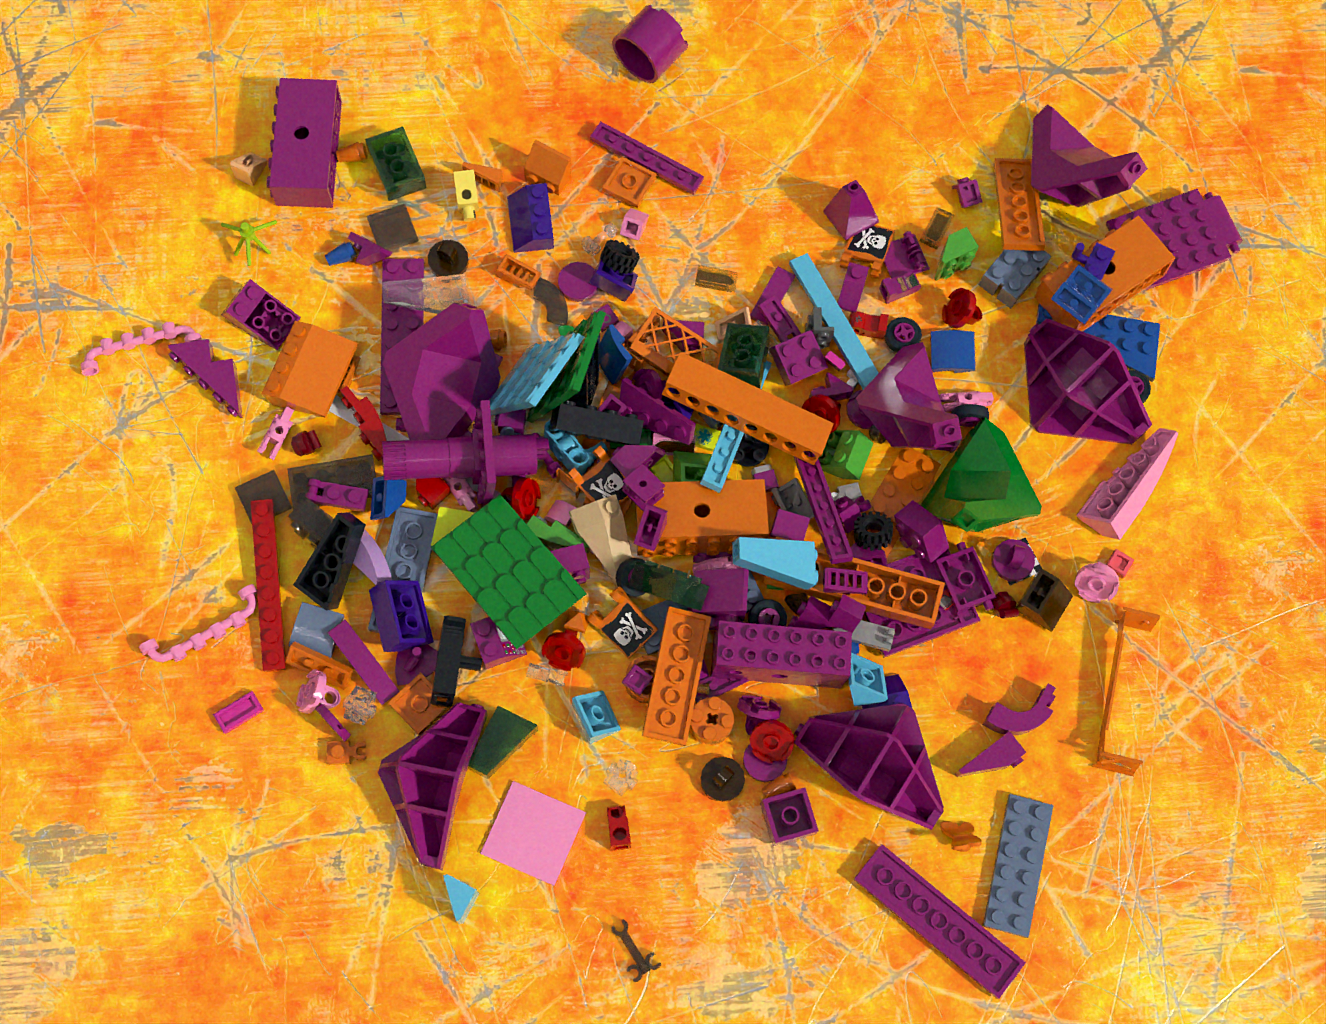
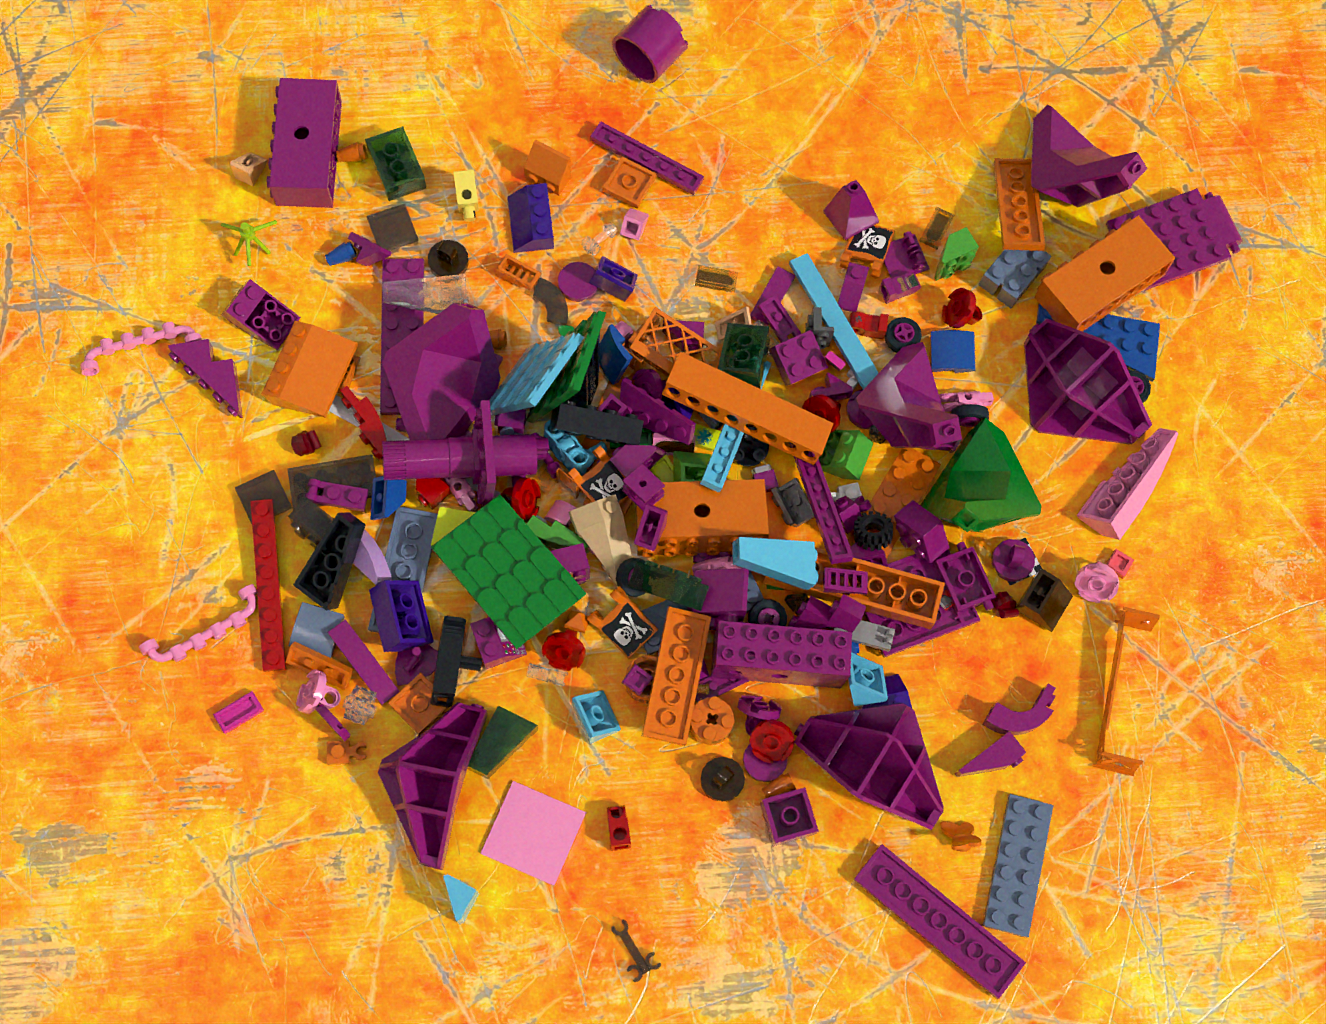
bright pink hinge [257,407,294,460] -> none
orange slope [462,162,503,192] -> none
magenta tile [591,304,619,332] -> none
black tyre [600,239,640,274] -> none
clear brick [604,759,639,797] -> none
magenta piece [770,509,810,541] -> none
magenta bracket [952,177,982,208] -> none
blue slope [1051,264,1113,324] -> none
dark purple plate [1072,242,1115,280] -> none

